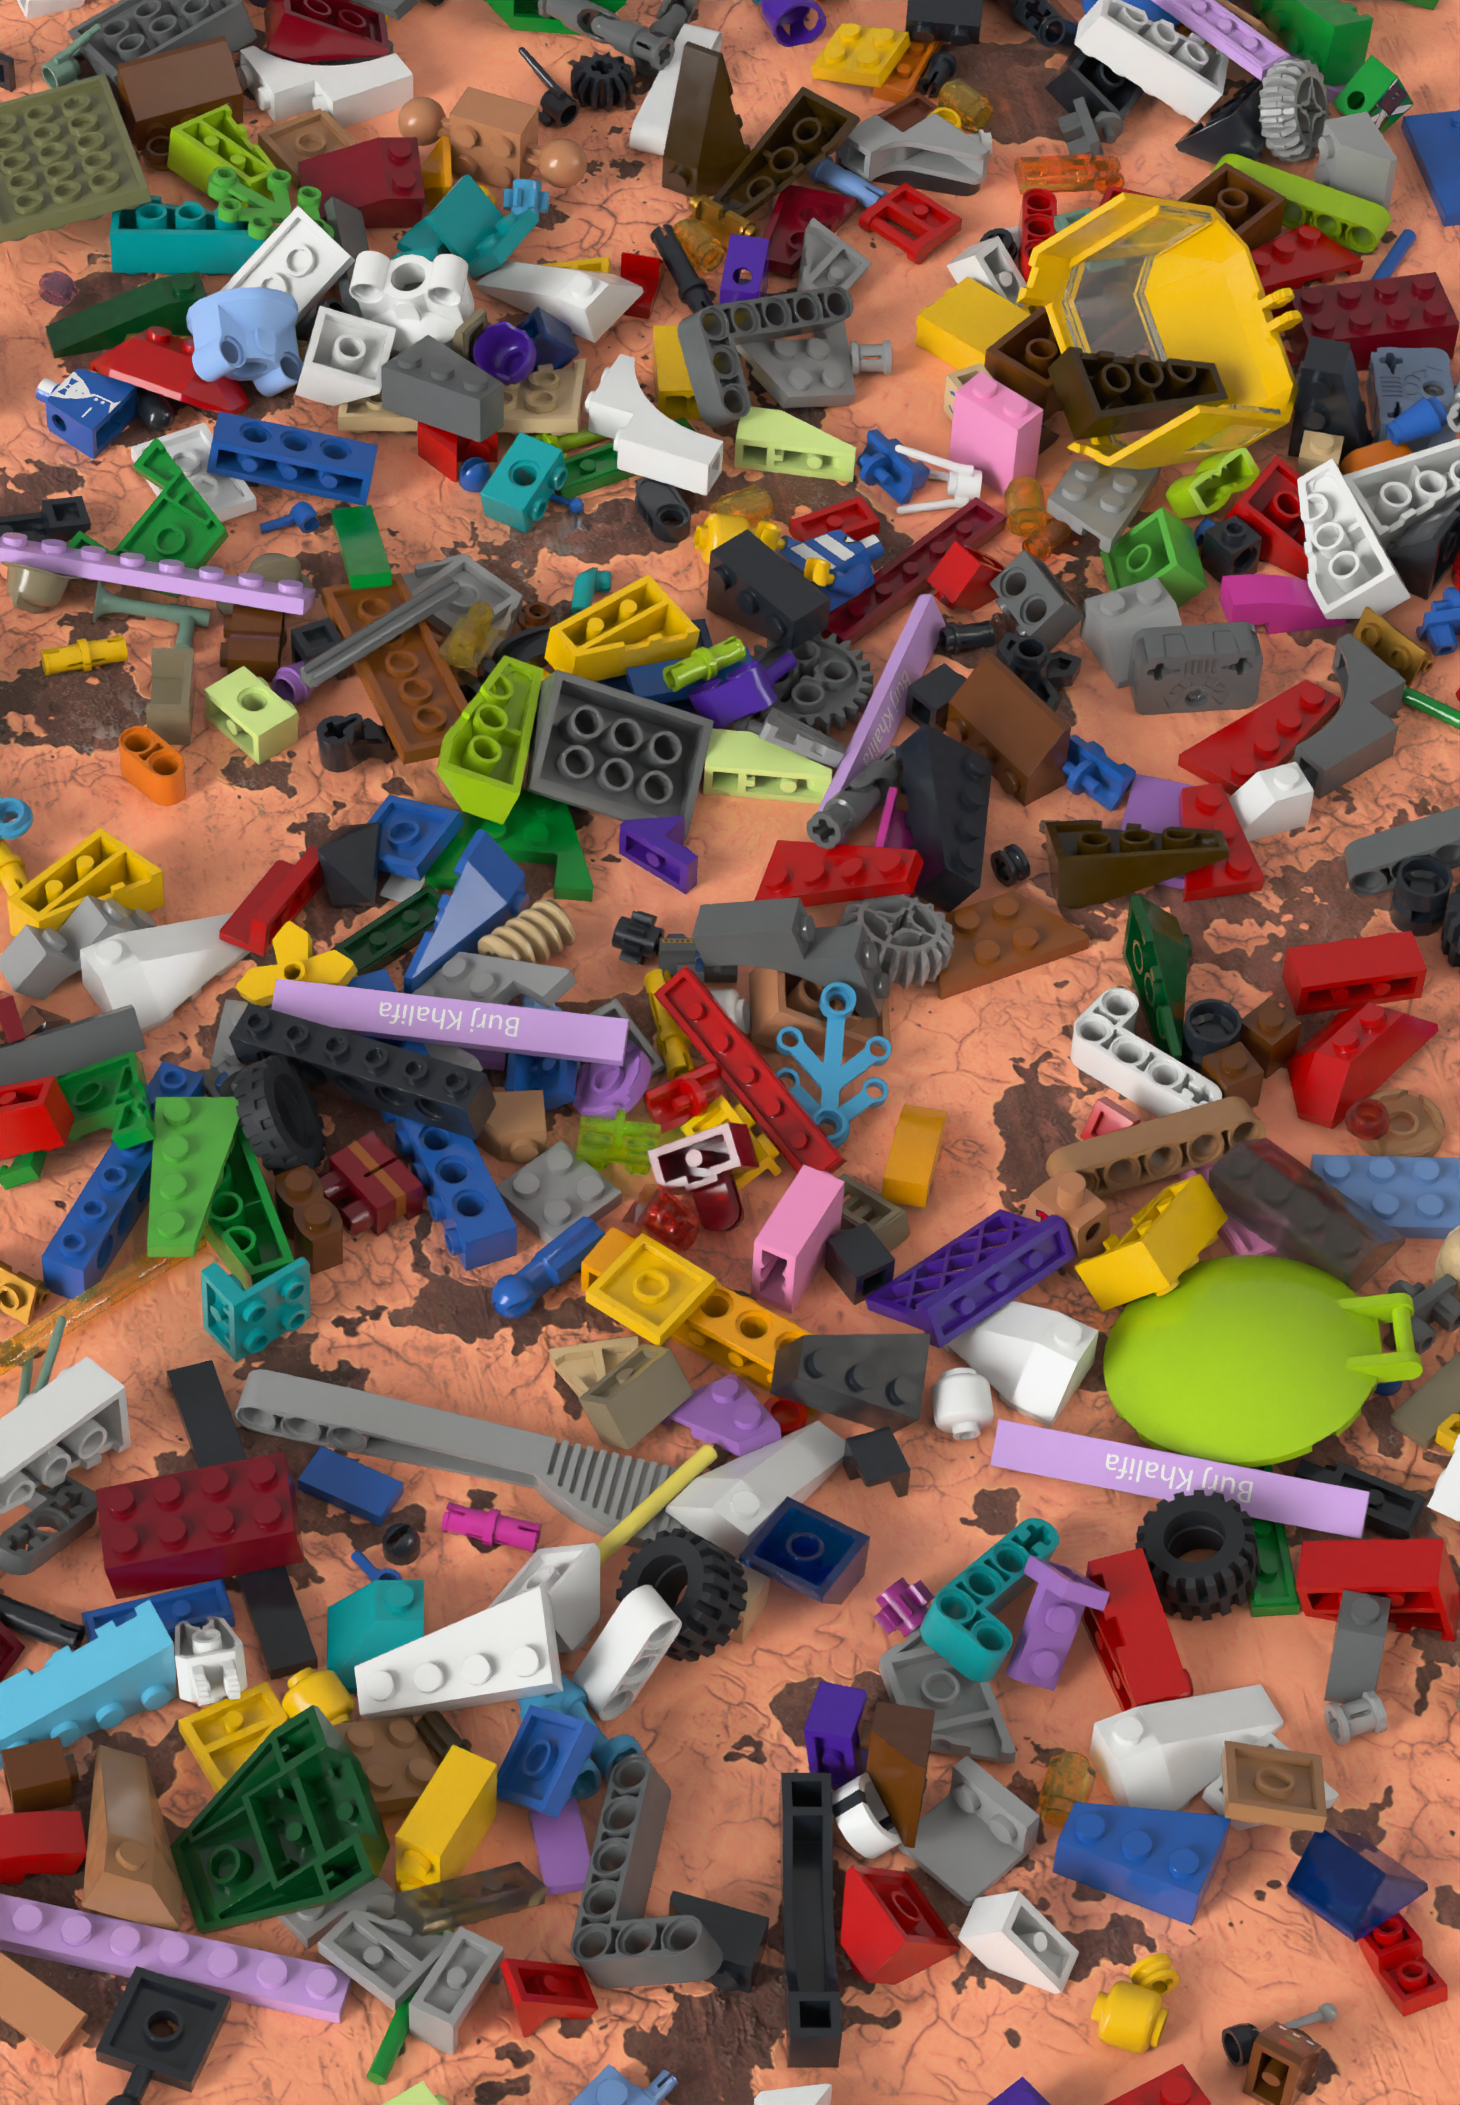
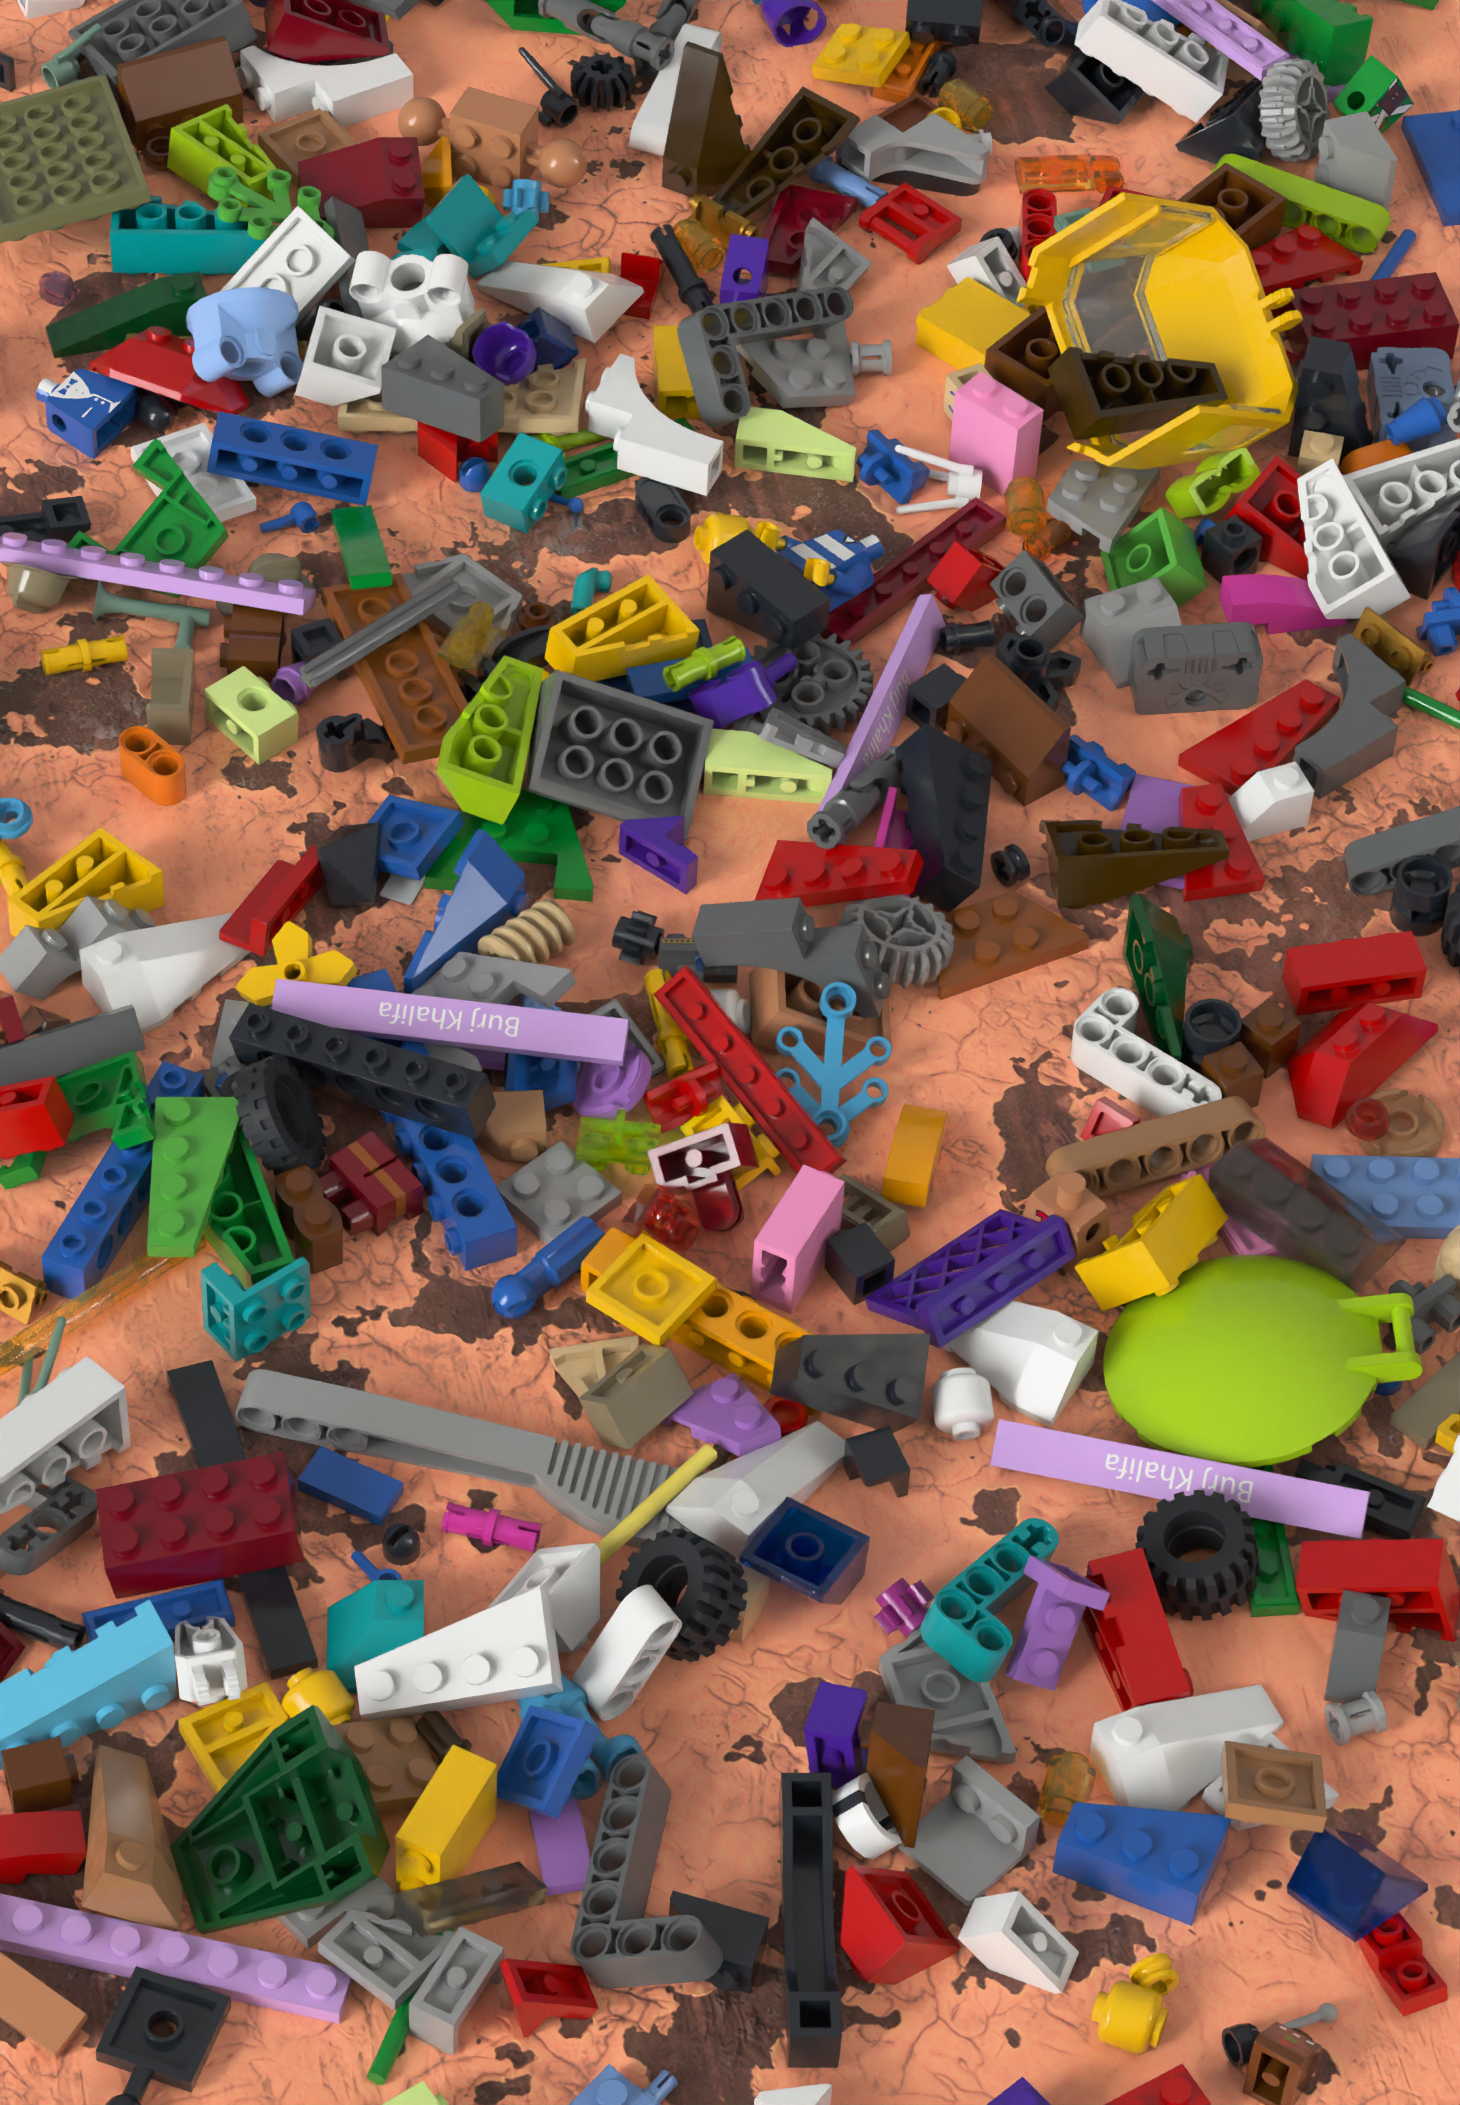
dark green tile [331,884,442,976] -> none
clear yellow brick [710,485,773,528] -> none
red plate [789,496,880,542] -> none
dark grey hips [1057,97,1124,171] -> none

